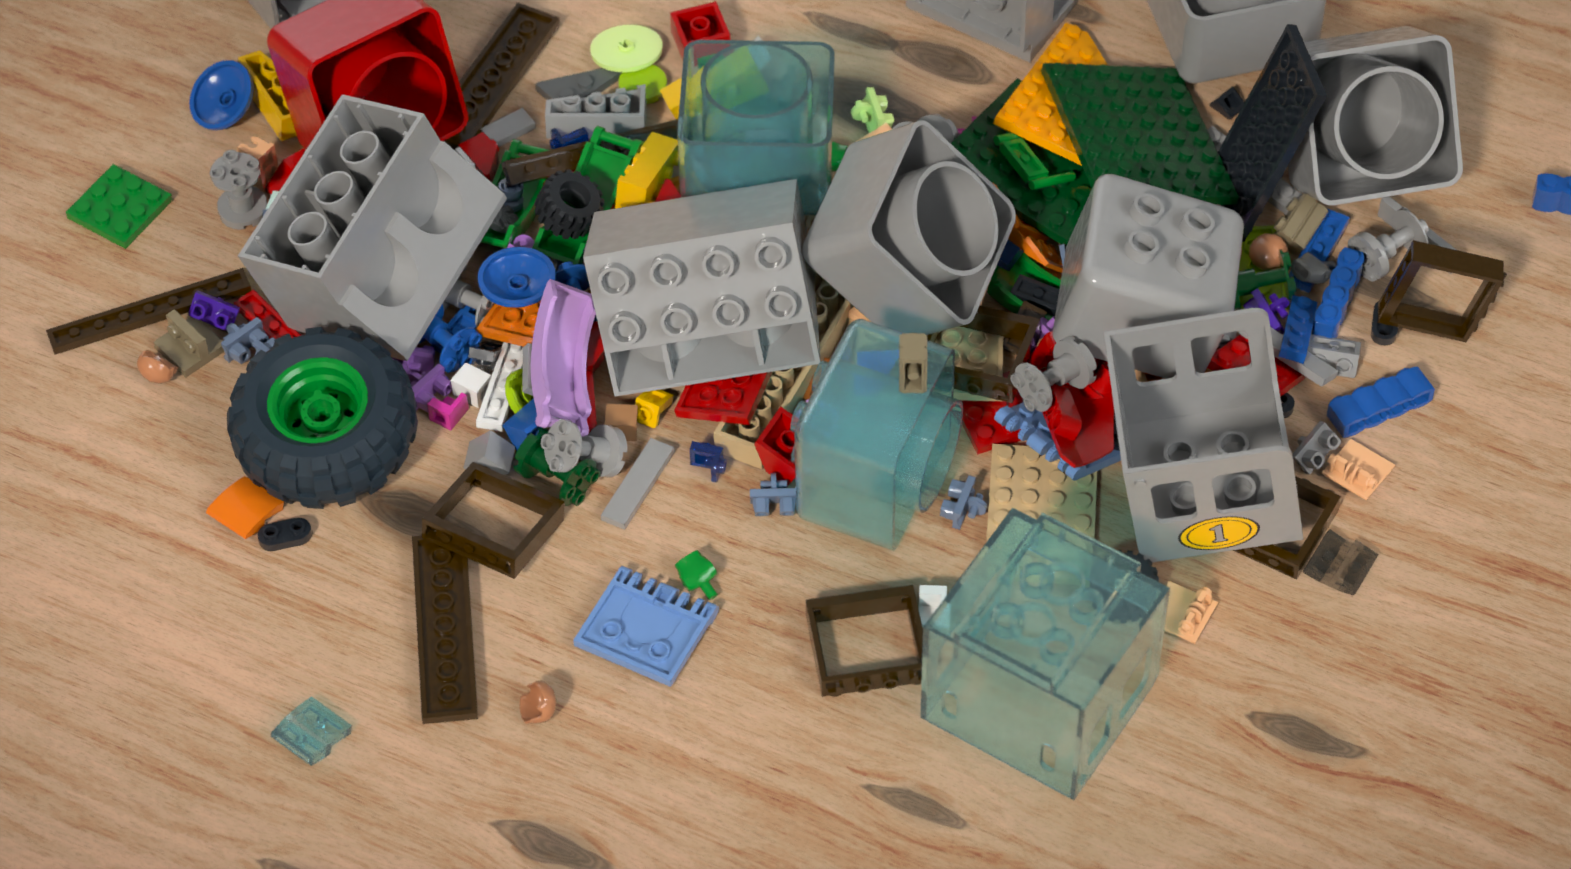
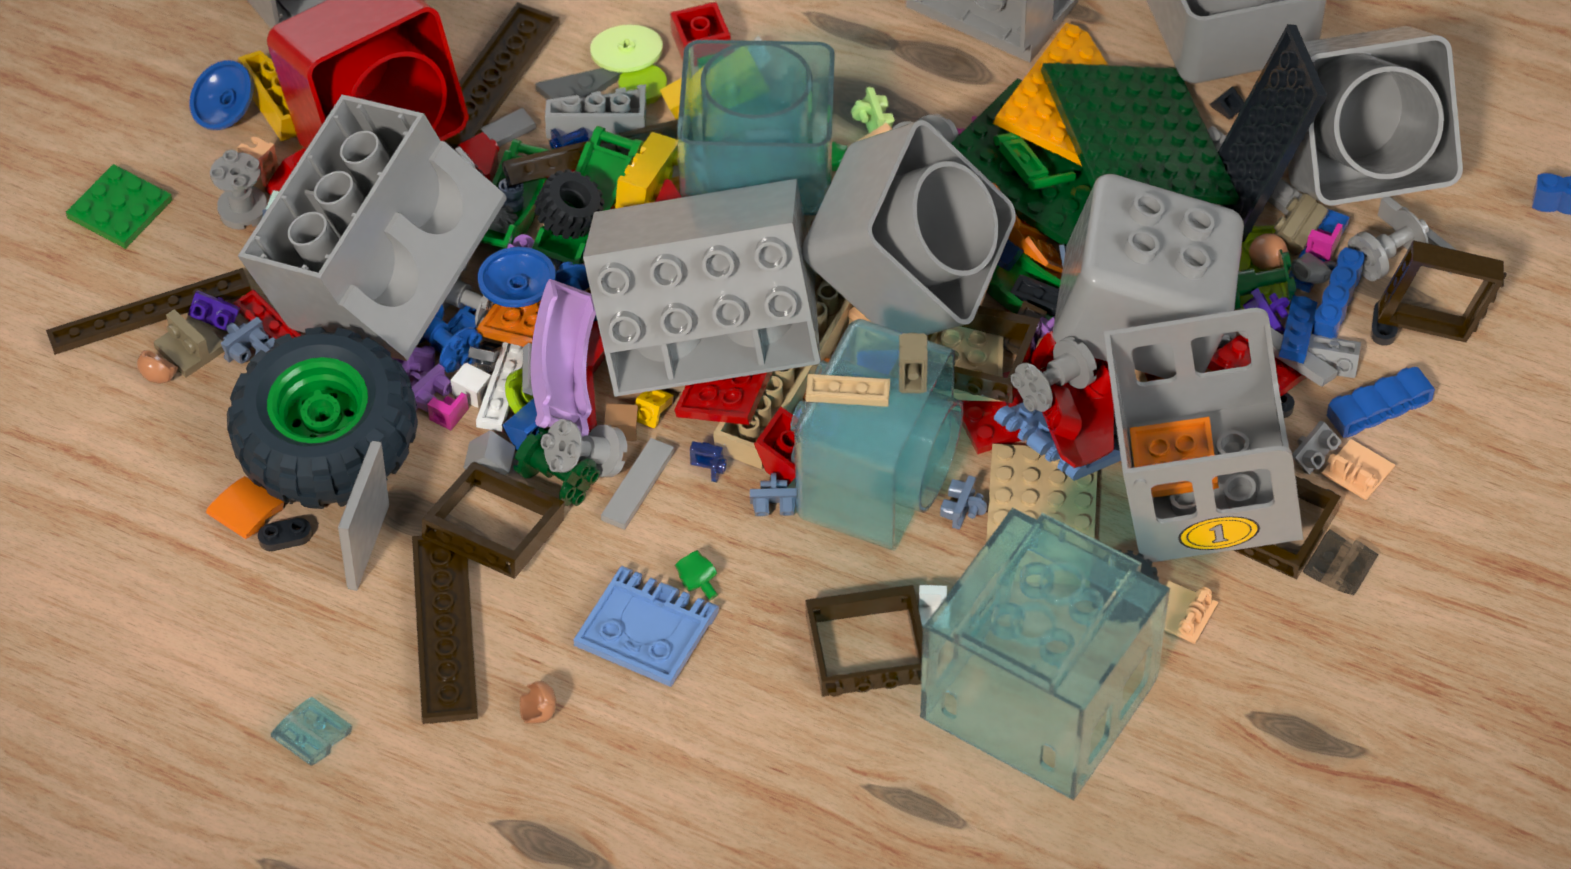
none -> light grey tile [338,441,389,591]
none -> tan tile [806,374,890,407]
none -> orange plate [1130,417,1219,498]
none -> dark pink panel [1306,223,1343,261]

